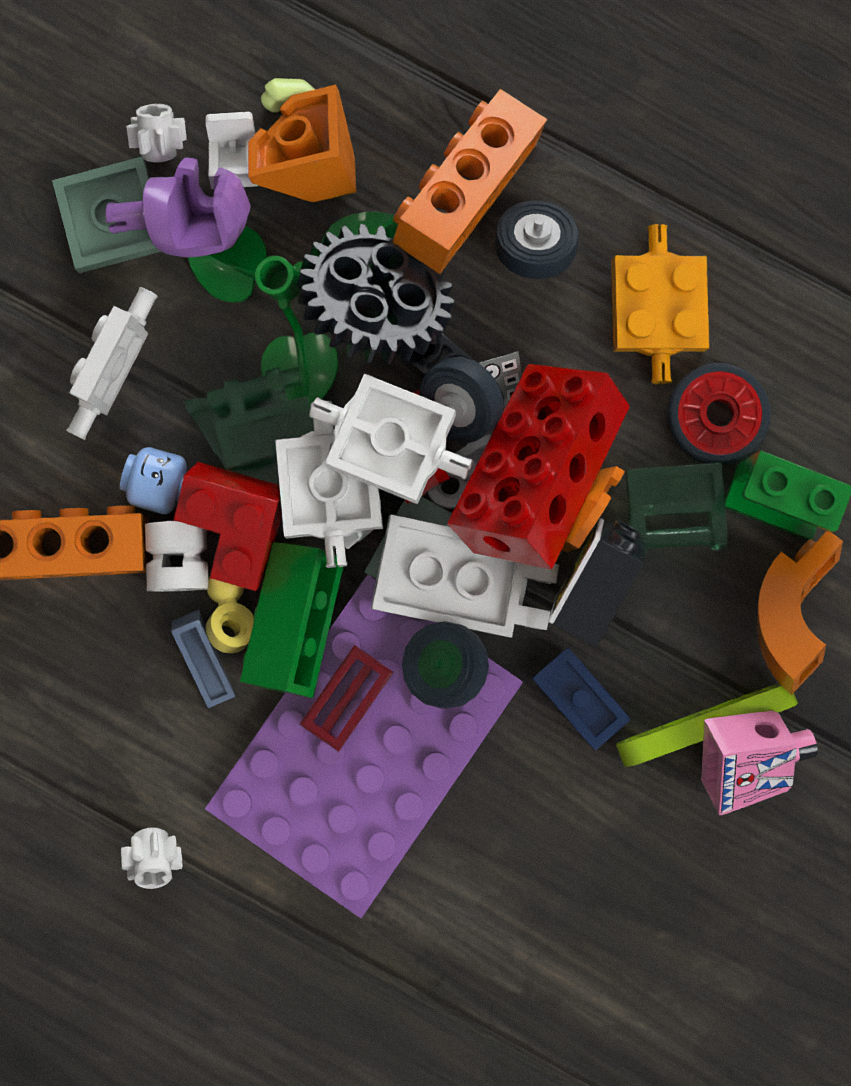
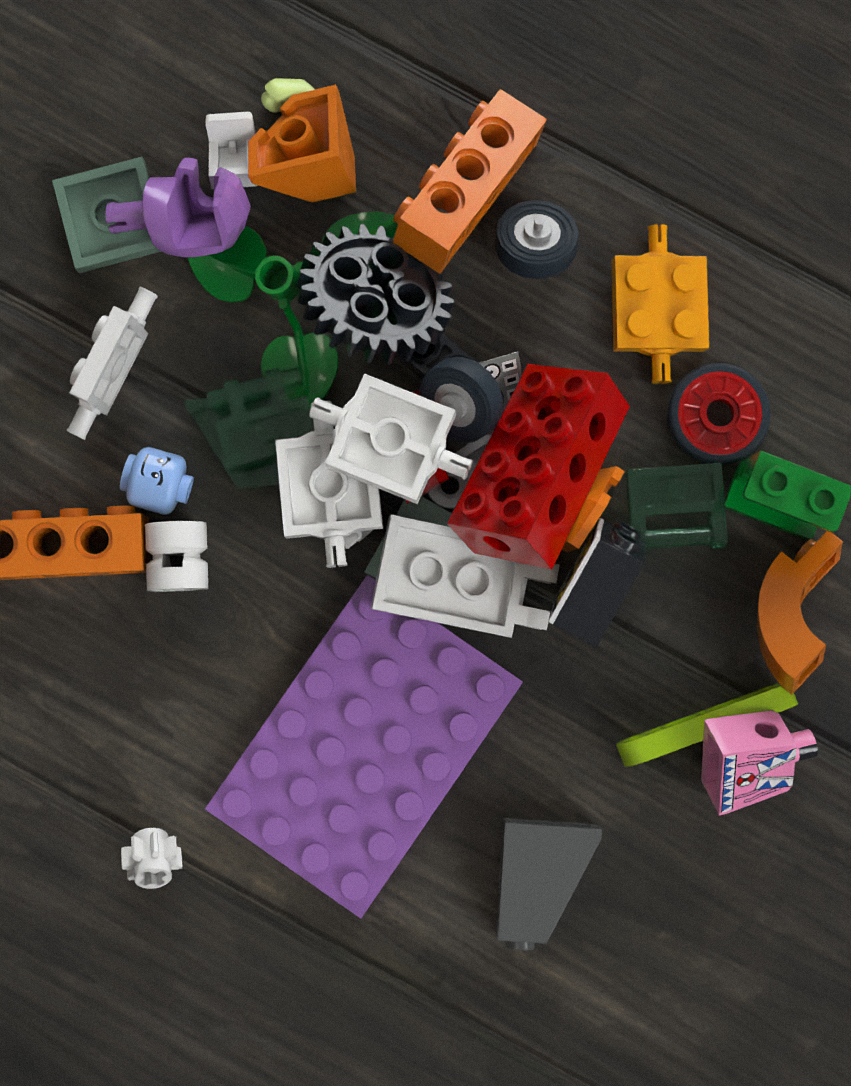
white gear [126,104,187,162] -> none
sand blue piece [171,609,235,708] -> none
red brick [174,462,282,591] -> none
light yellow plate [206,576,254,654] -> none
green brick [240,542,343,698] -> none
dark red tile [299,645,394,752] -> none
black wheel [402,621,489,709] -> none
dark blue plate [532,647,631,751] -> none
none -> dark grey slope [496,818,602,950]

